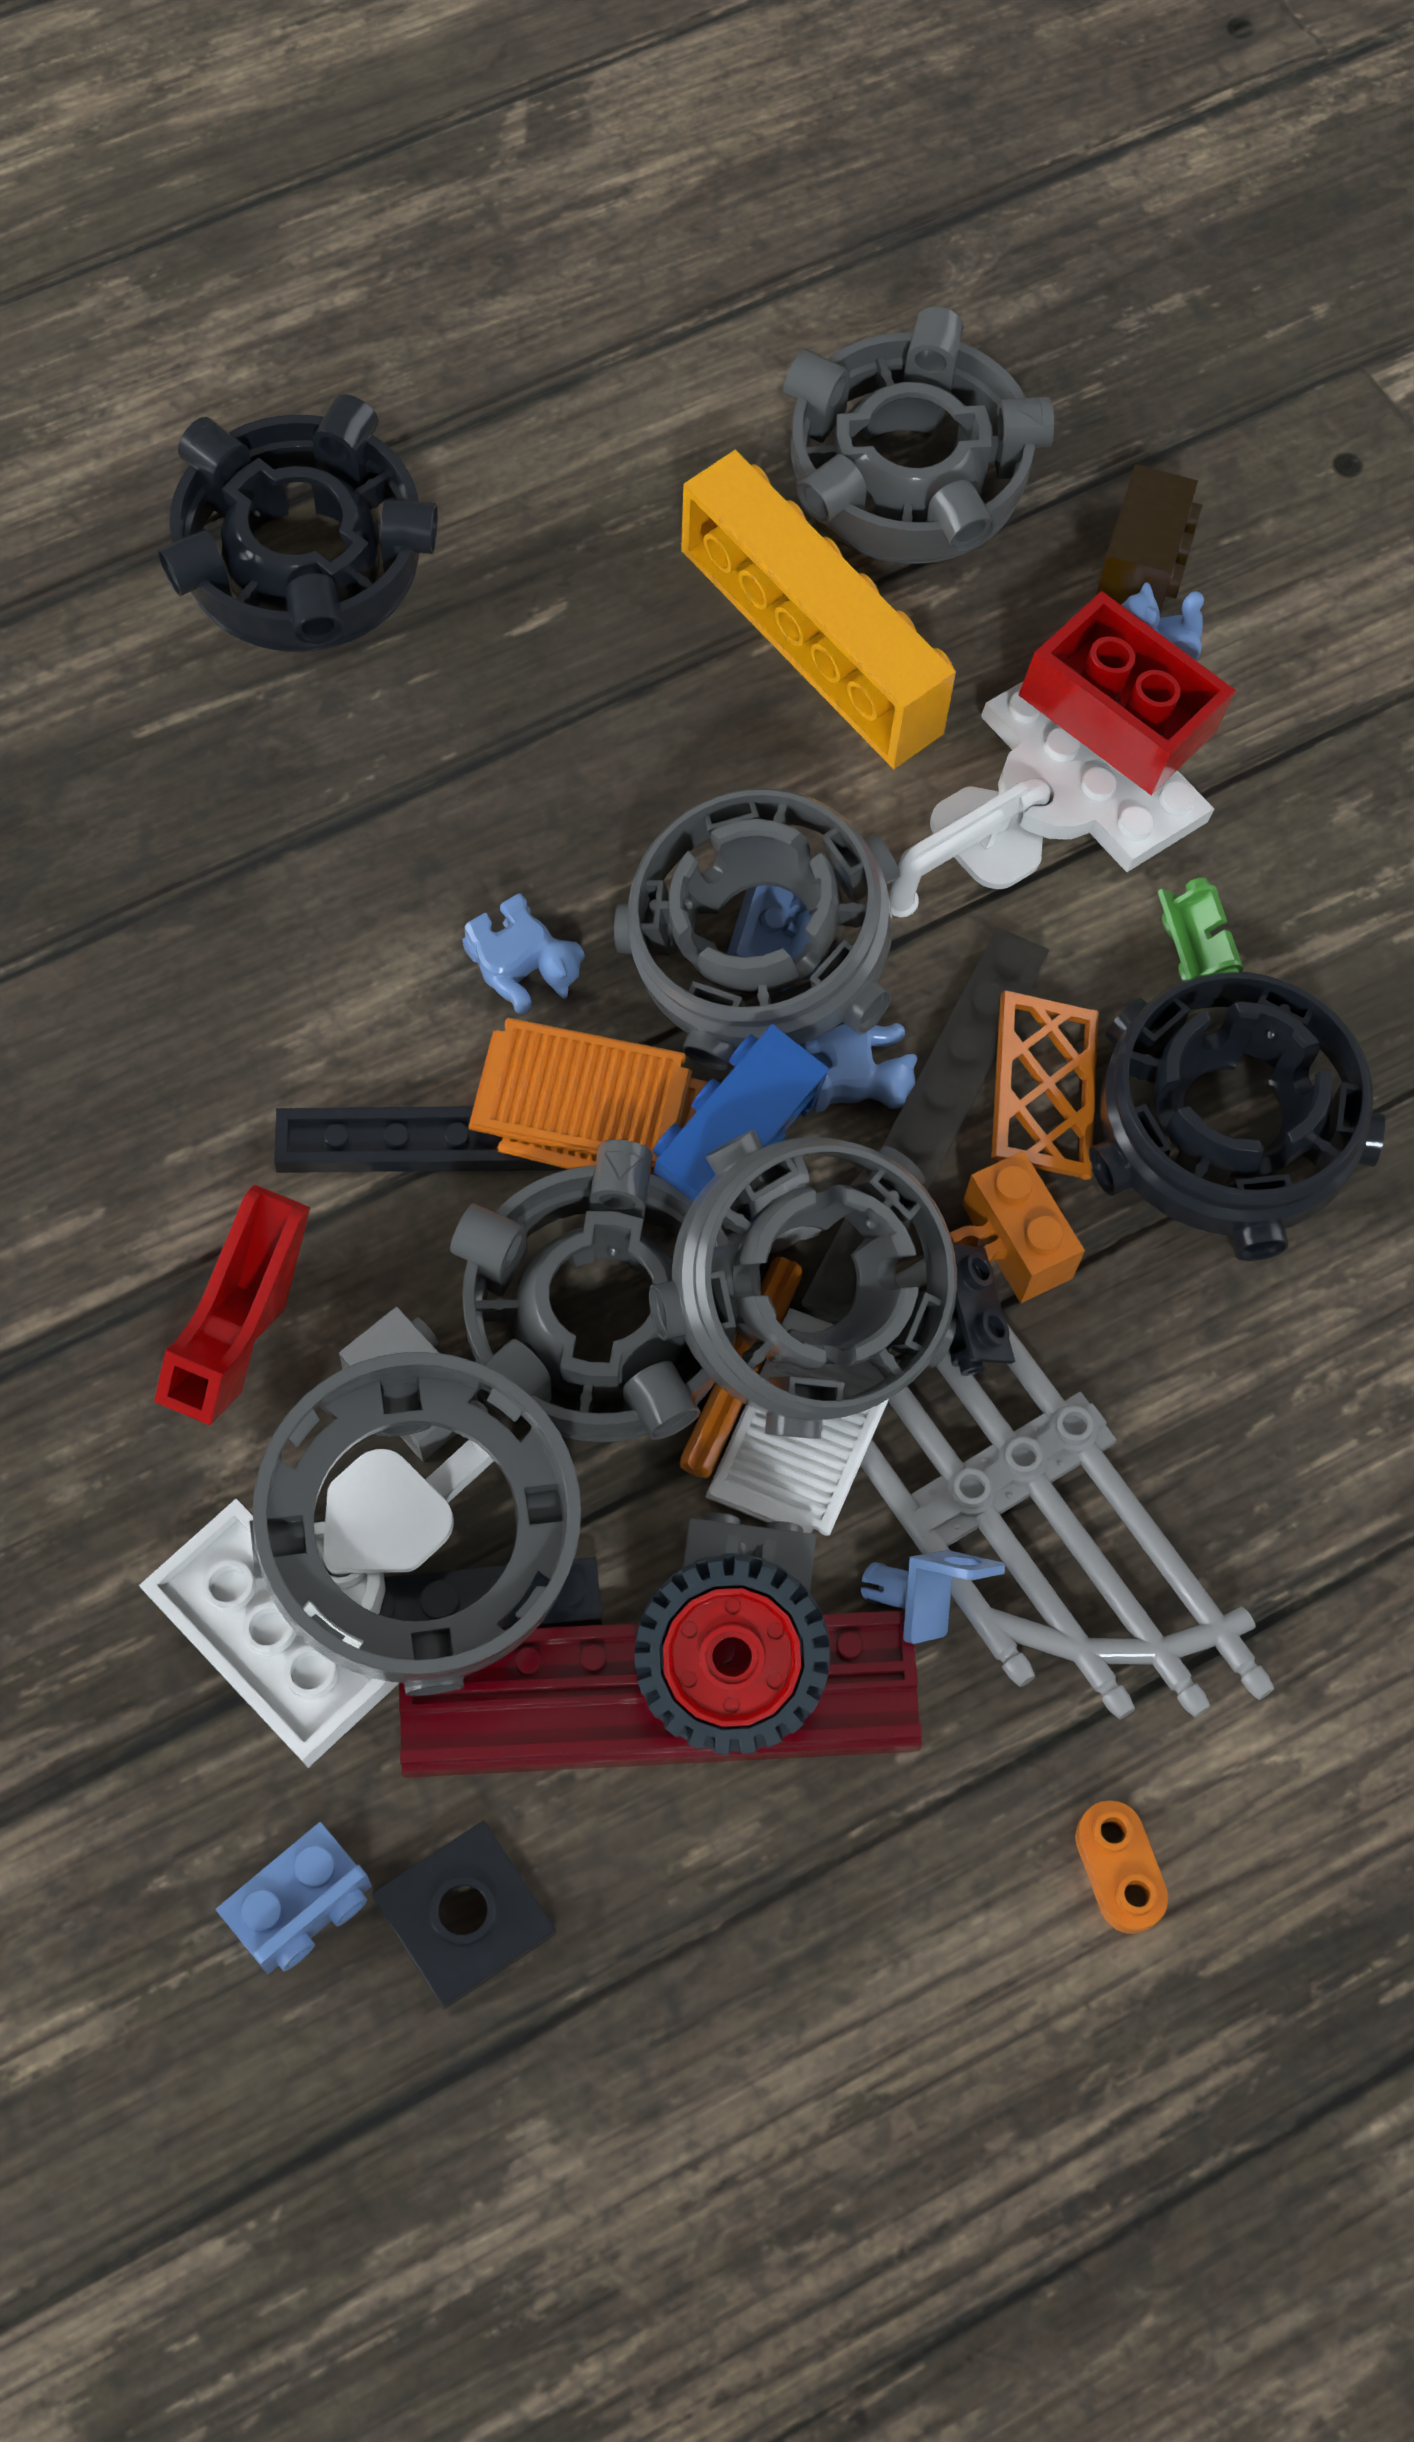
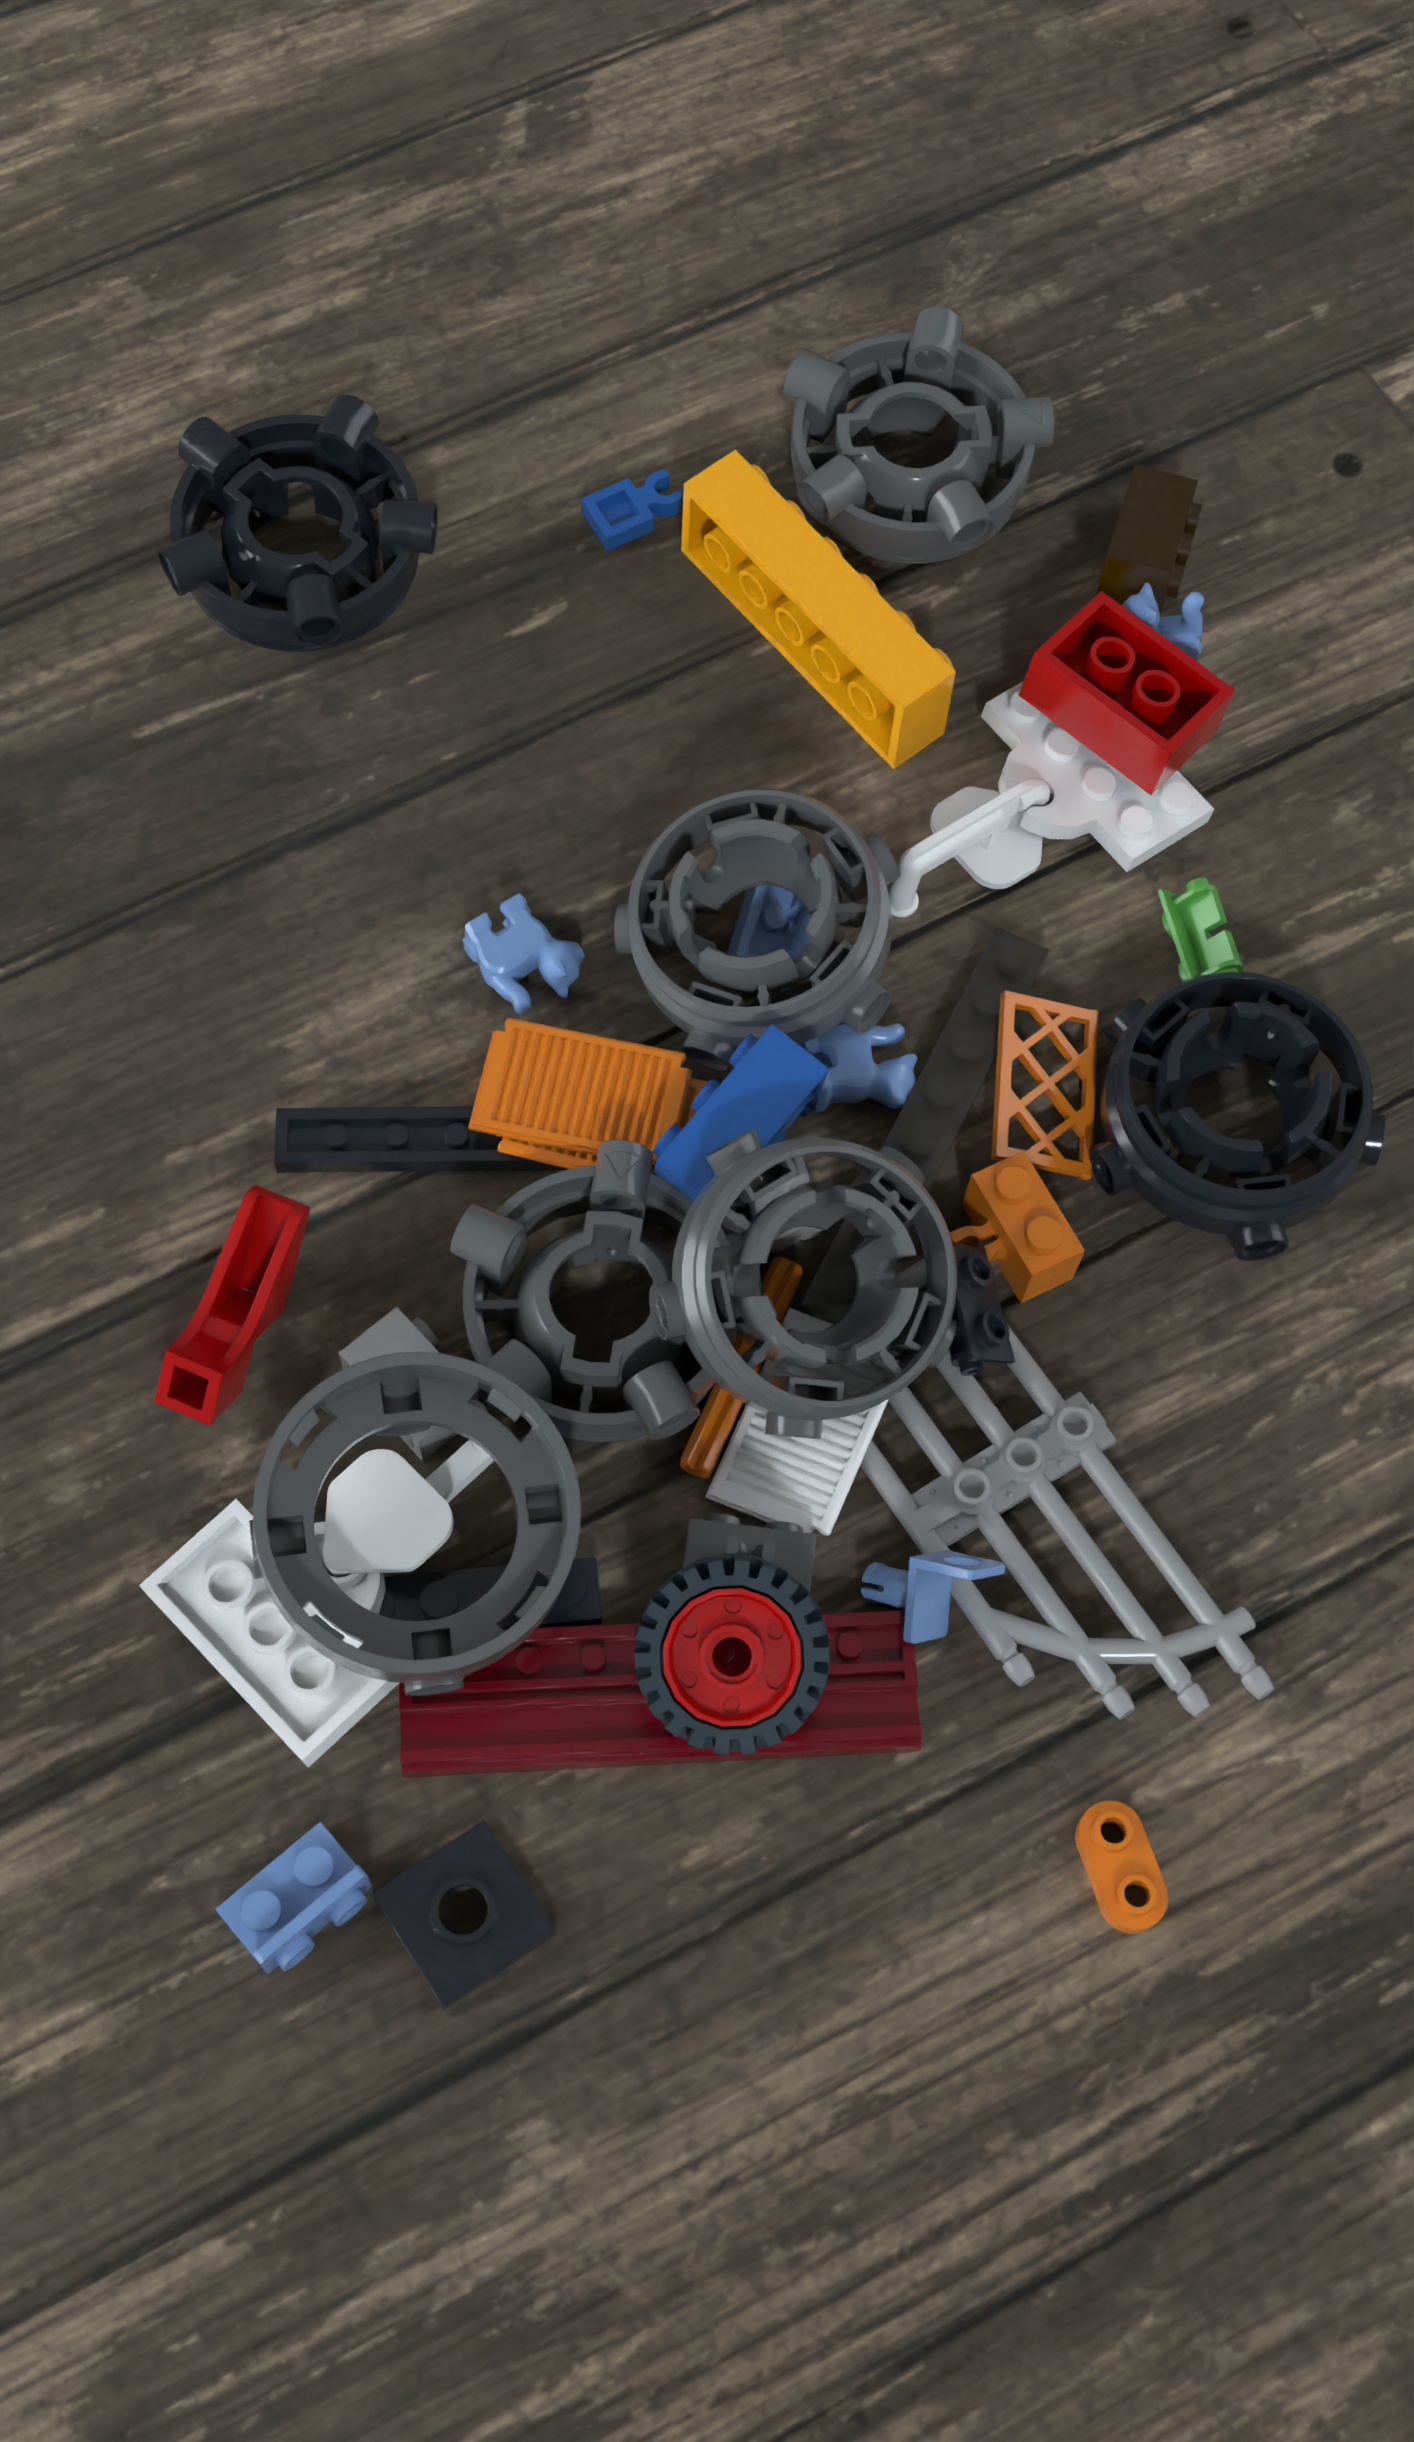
none -> blue plate [581,470,683,551]

